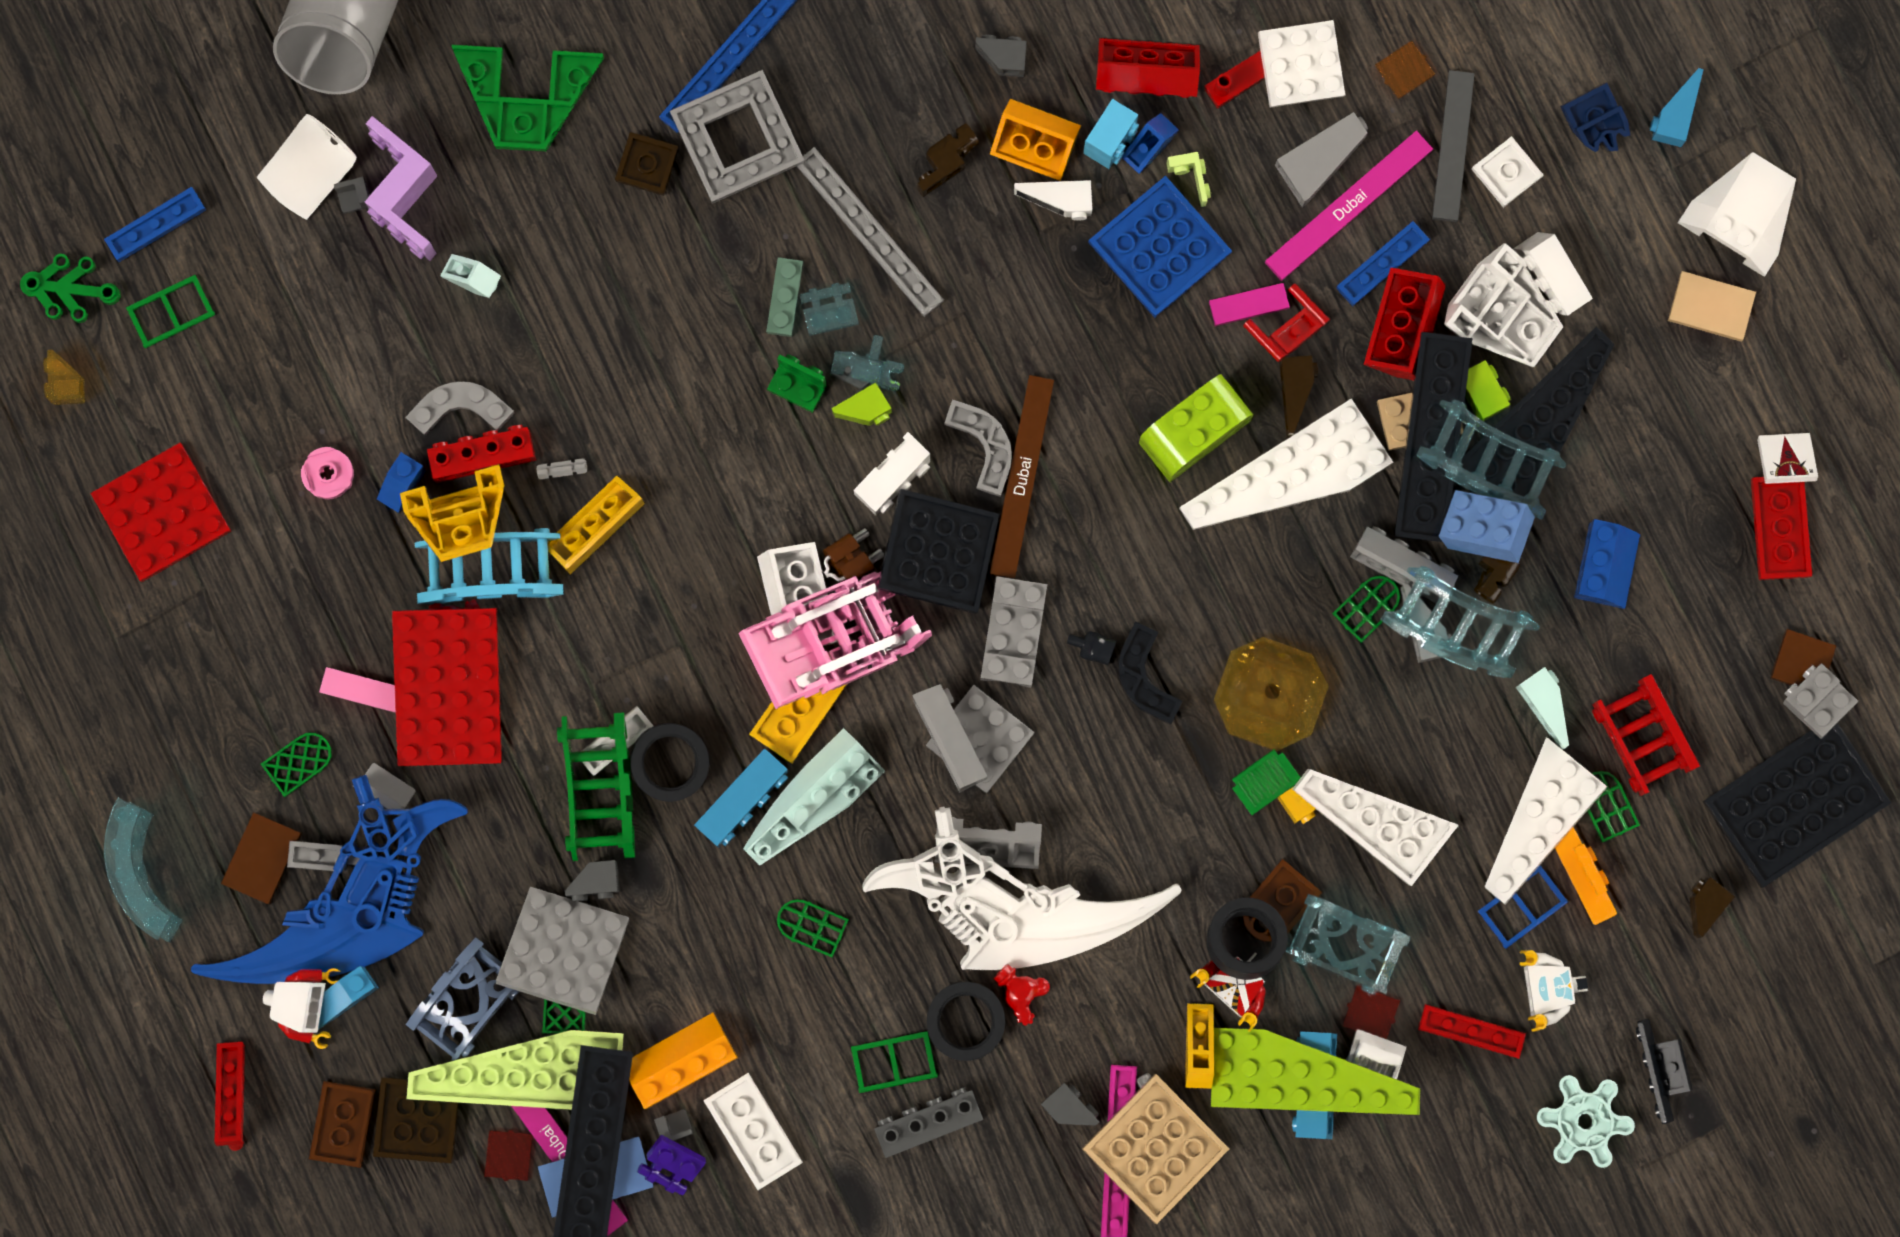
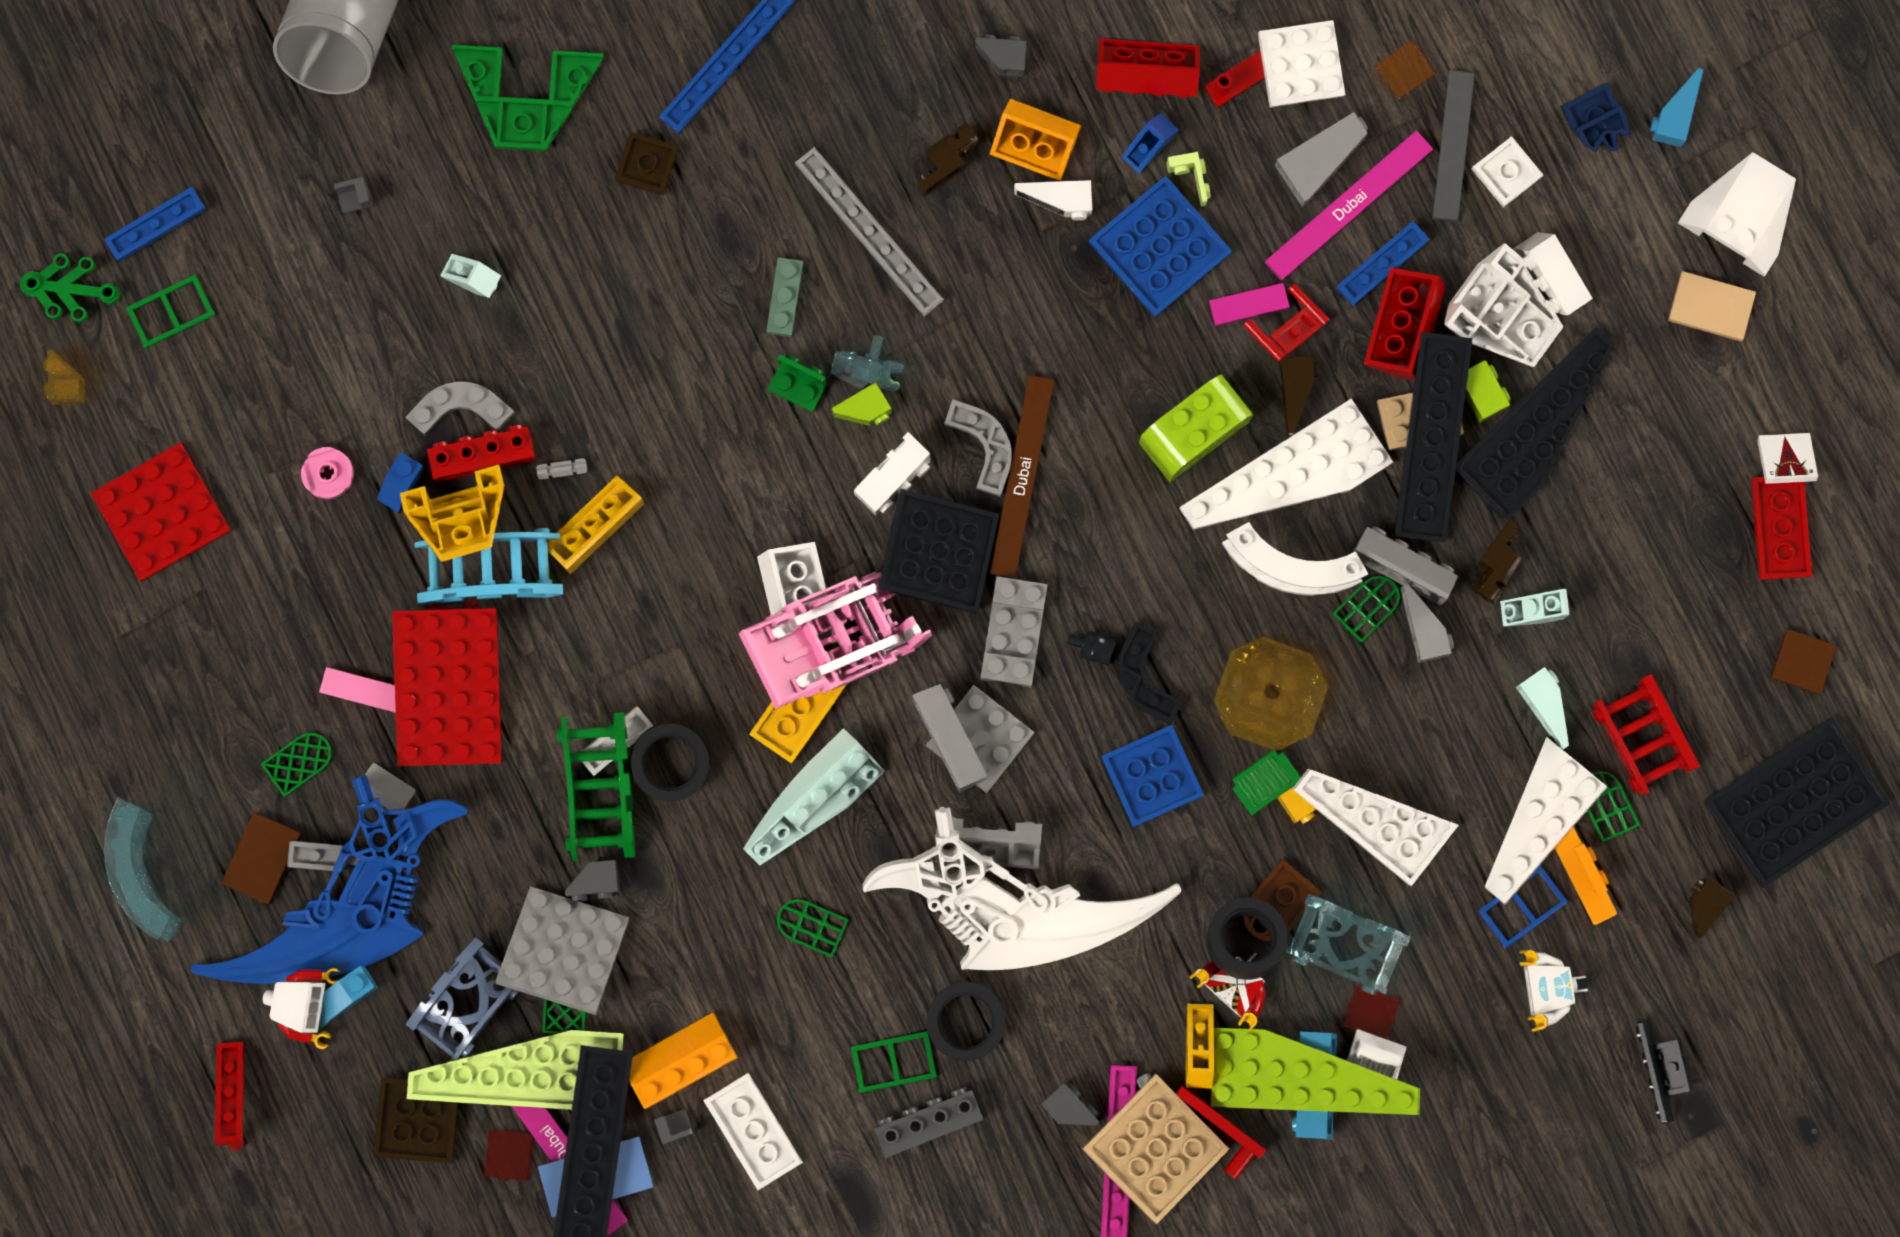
white piece [257,114,357,220] -> none
reddish brown tile [309,1081,376,1168] -> none
lavender bracket [365,116,437,261] -> none
dark purple plate [637,1135,706,1195] -> none
light grey plate [670,70,805,204] -> none
dark azure brick [694,748,789,848] -> none
clear light blue plate [799,283,859,336] -> none
reddish brown piece [823,528,884,581] -> none
red animal [993,963,1050,1026] -> none
medium azure brick [1083,99,1139,169] -> none
clear light blue fence [1381,566,1540,678] -> none
clear light blue fence [1417,400,1567,519] -> none
red tile [1418,1004,1526,1059] -> none
medium blue brick [1439,490,1535,563] -> none
light aqua plate [1537,1075,1635,1168] -> none
blue slope [1574,519,1640,609] -> none
light grey plate [1783,663,1858,739] -> none
none -> blue plate [1101,725,1204,828]
none -> red piece [1176,1084,1266,1179]
none -> white fence [1222,522,1368,596]
none -> light aqua slope [1500,589,1569,627]

